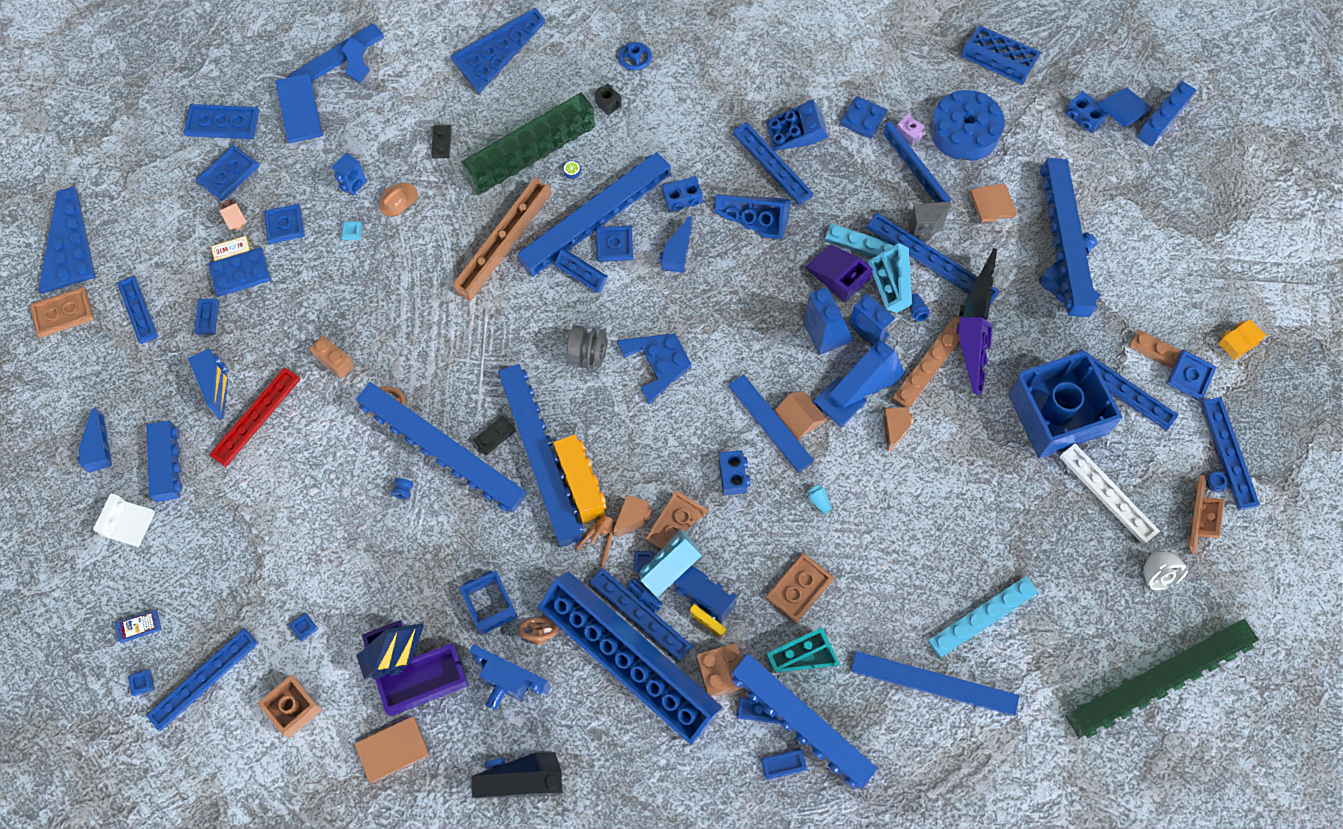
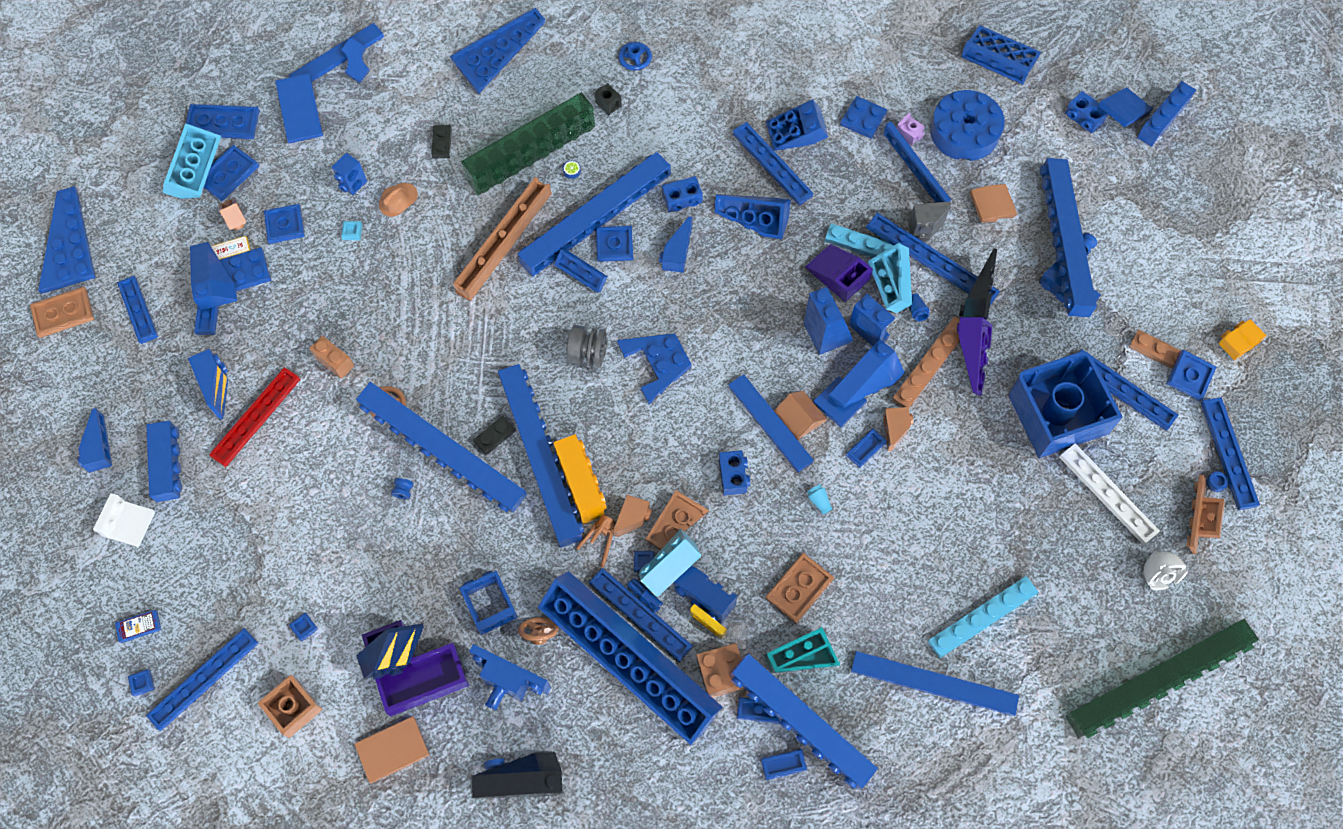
none -> medium azure slope [163,124,221,199]
none -> blue wedge [190,242,238,310]
none -> blue tile [846,428,887,468]

